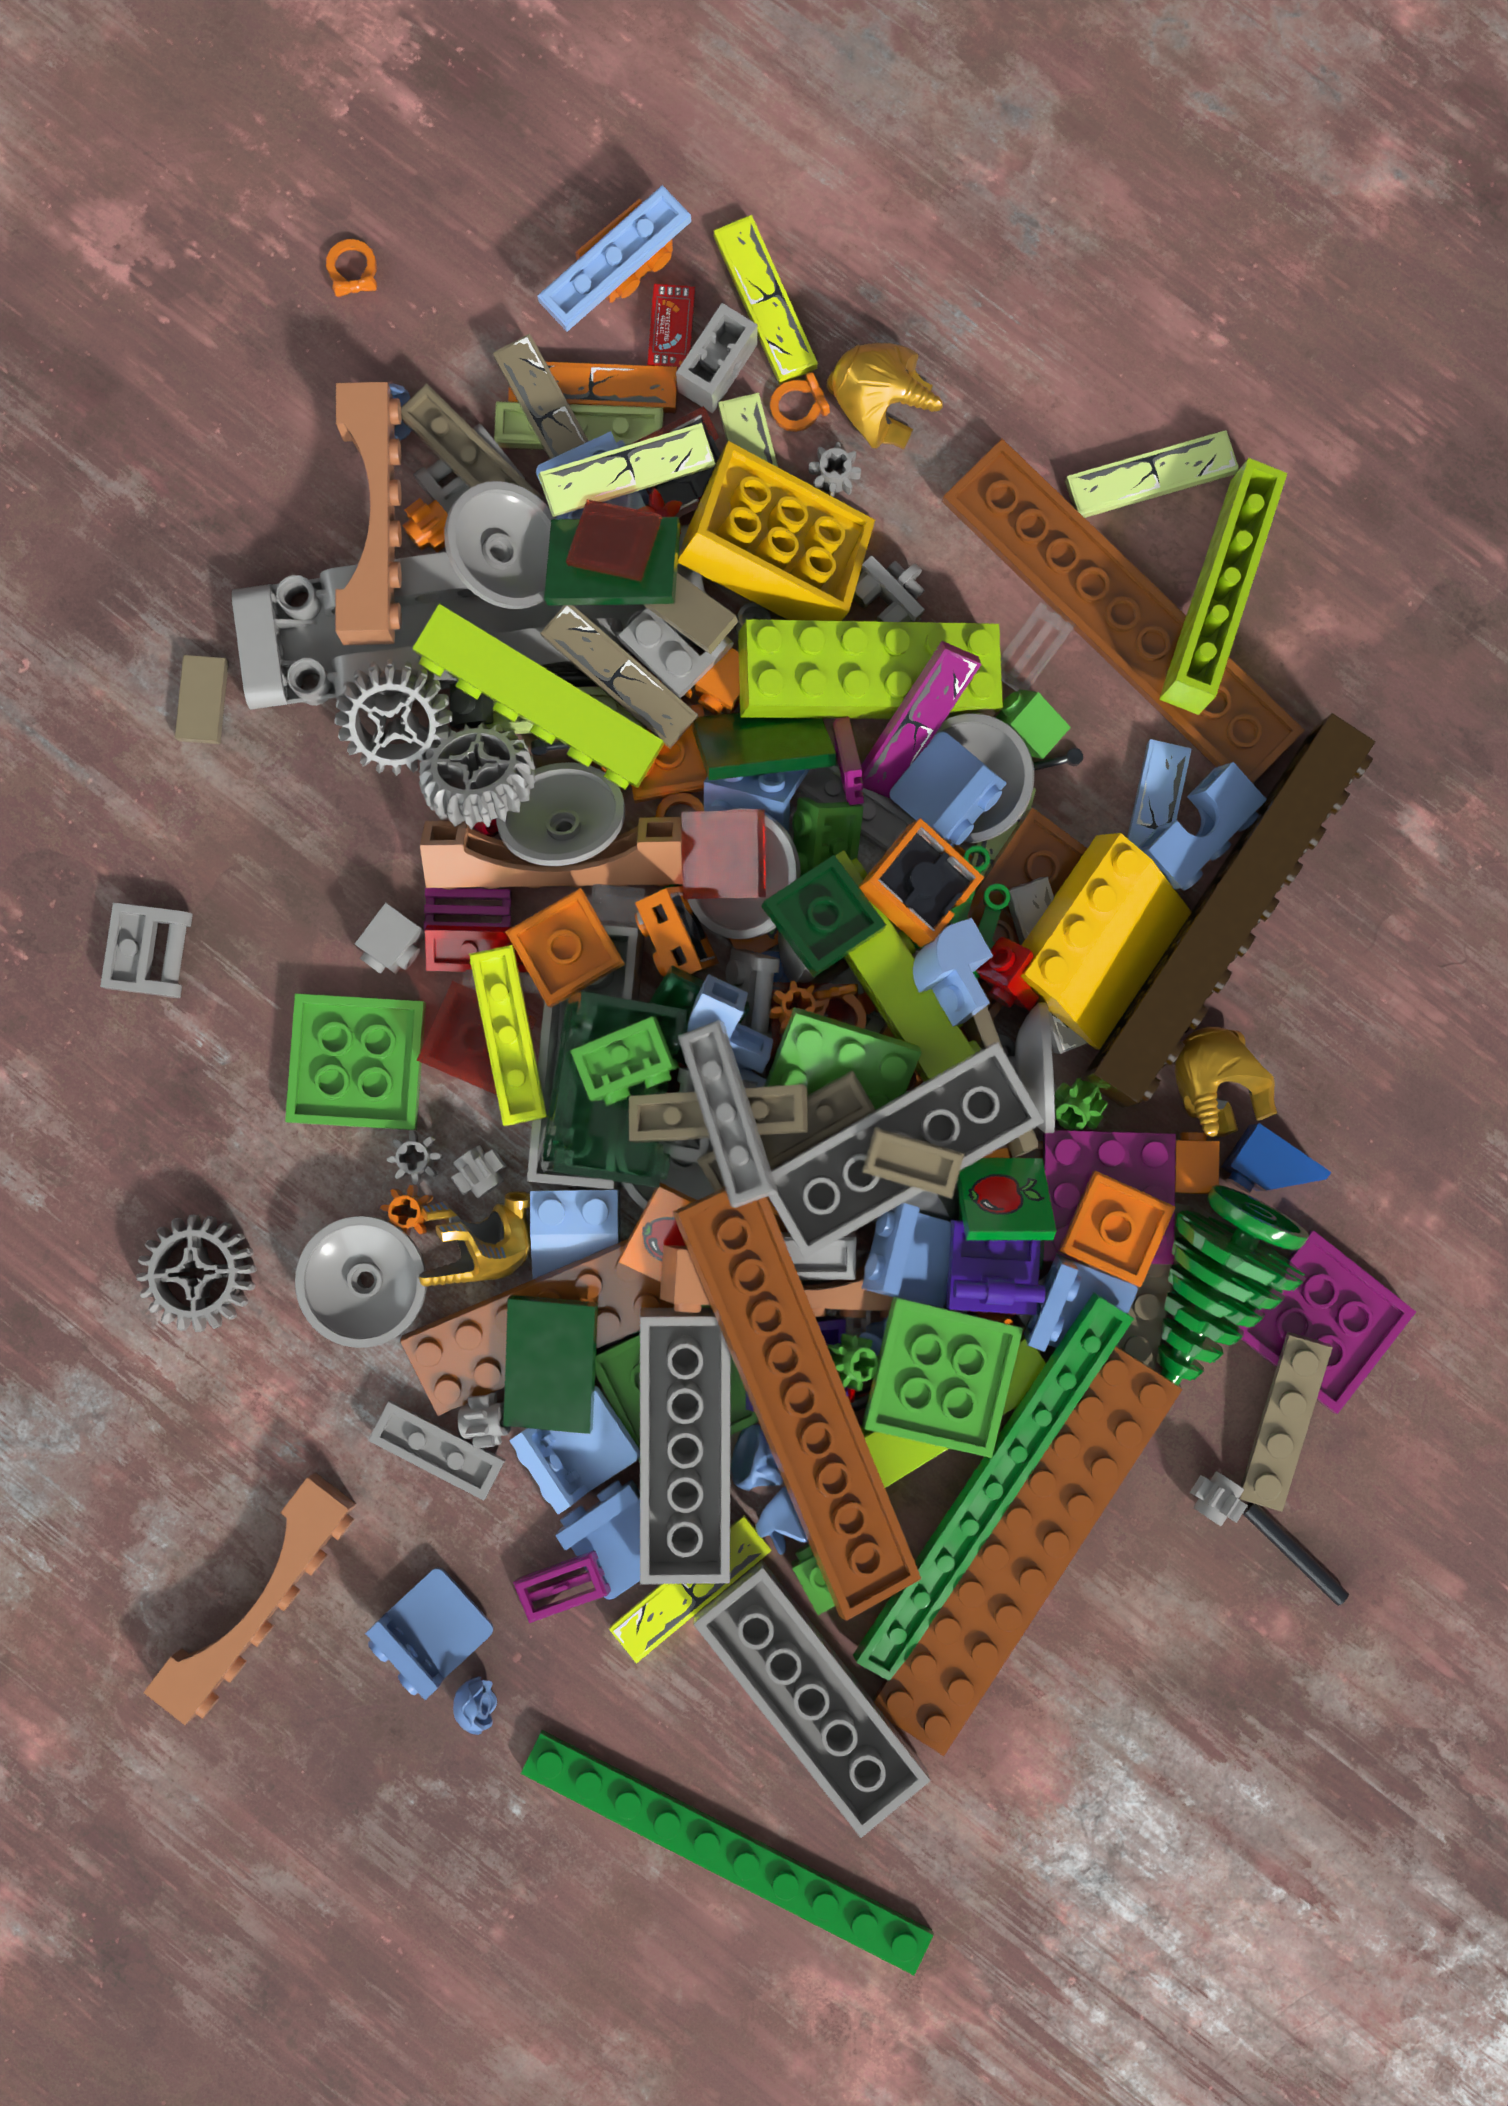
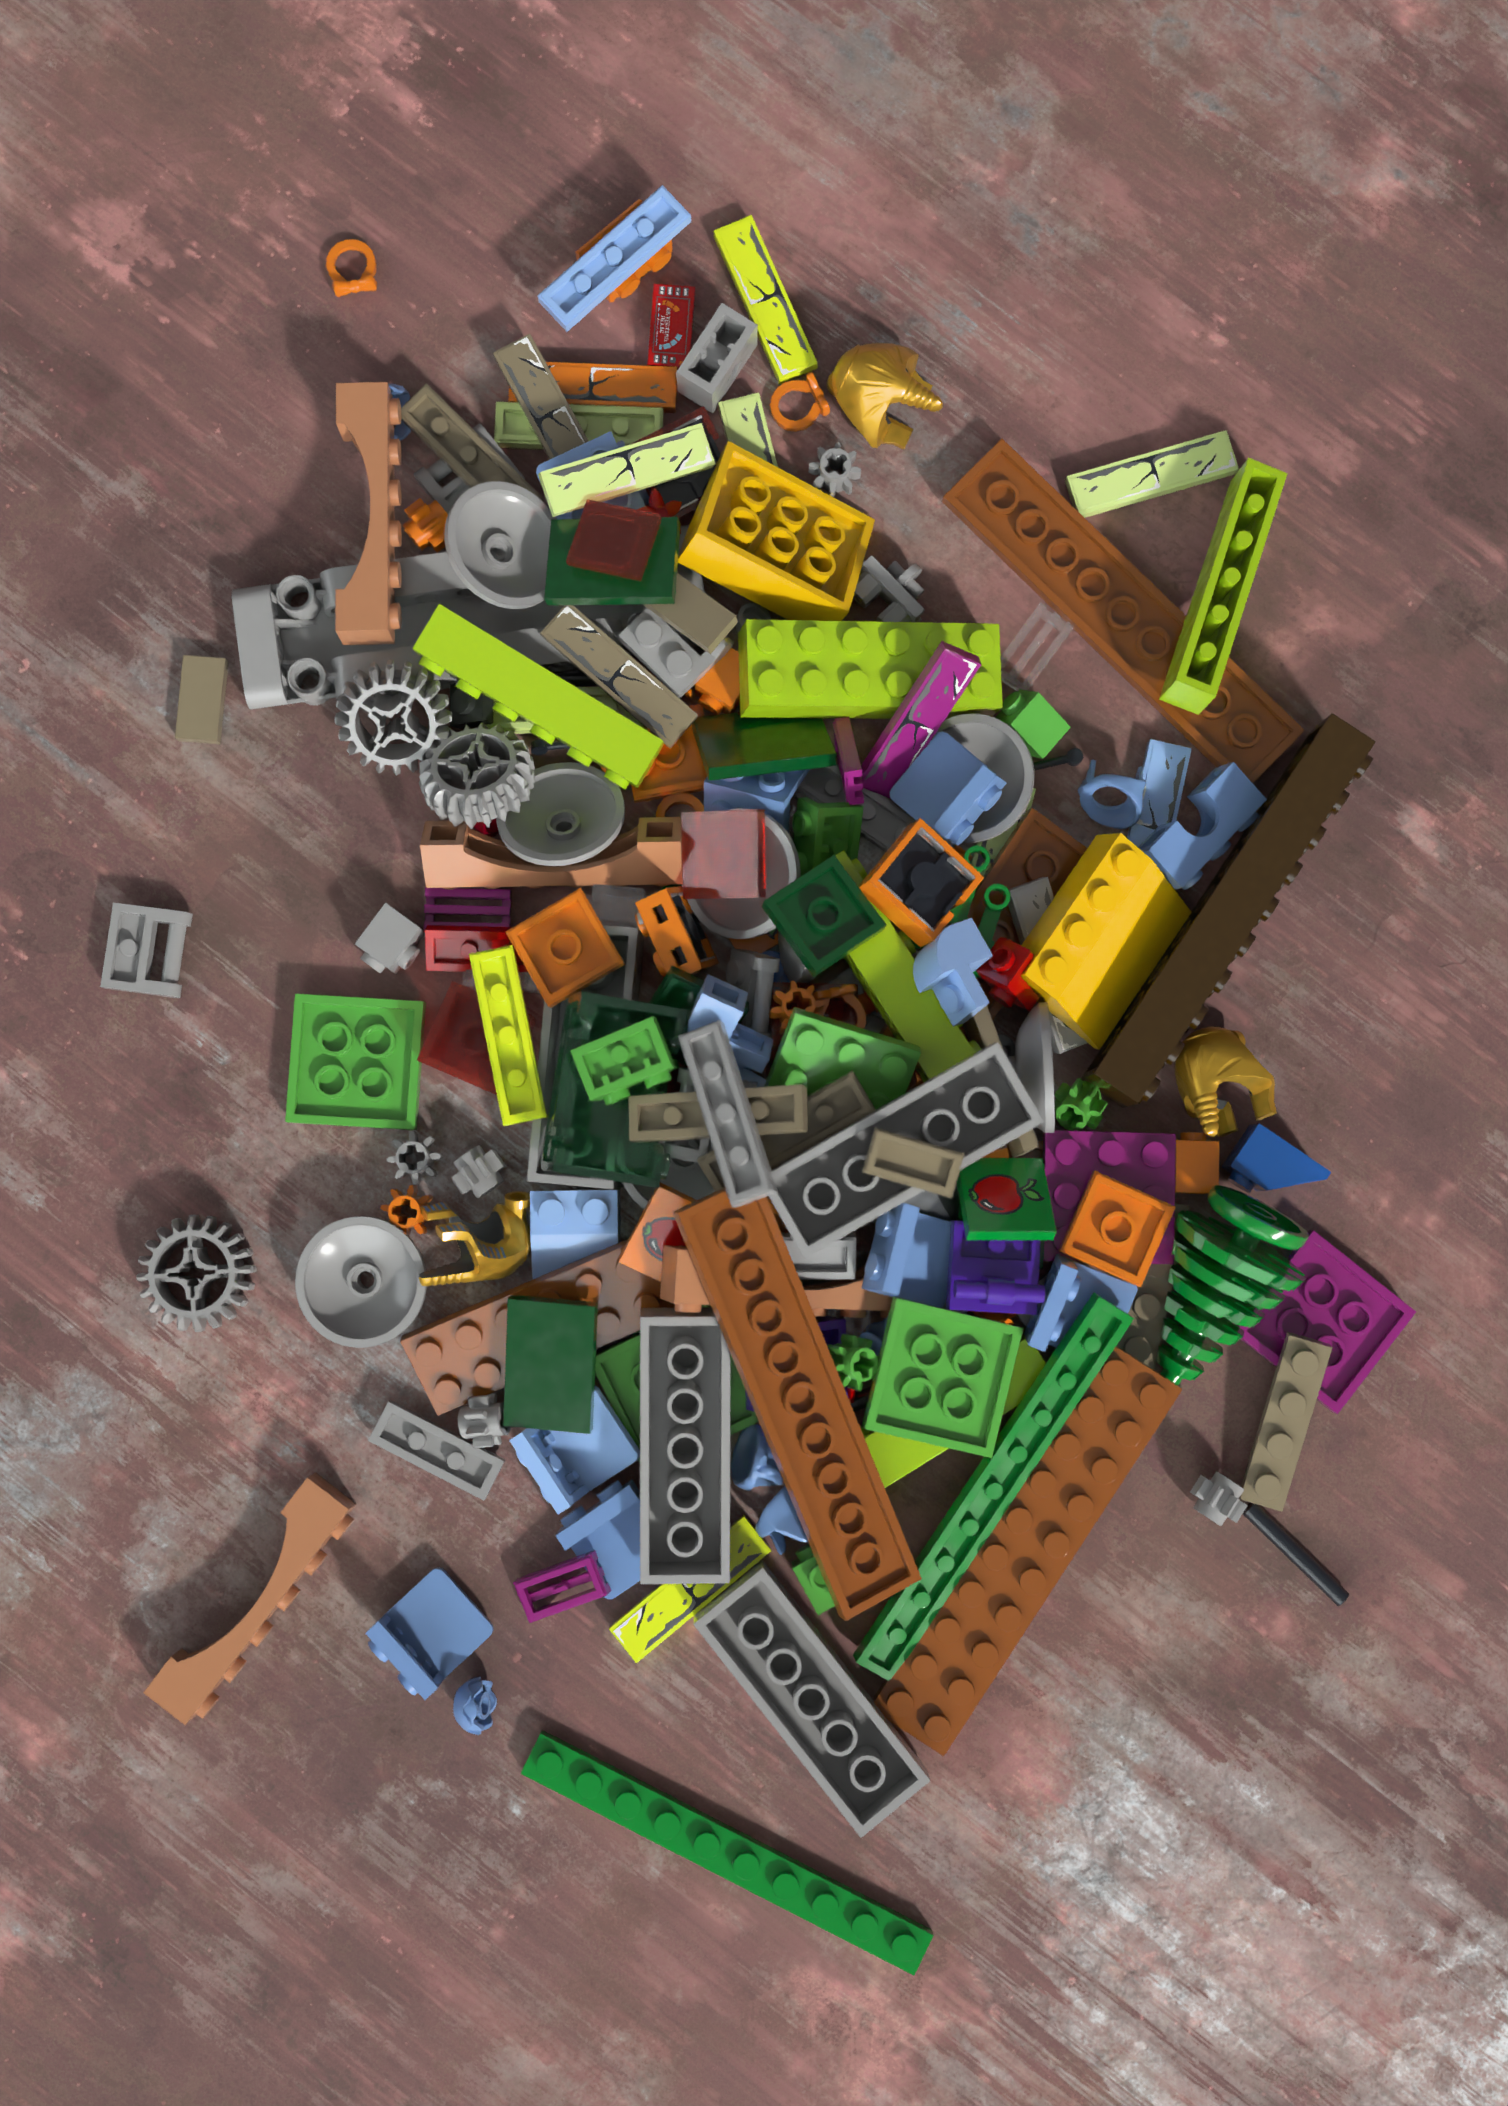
none -> medium blue piece [1078,759,1146,830]

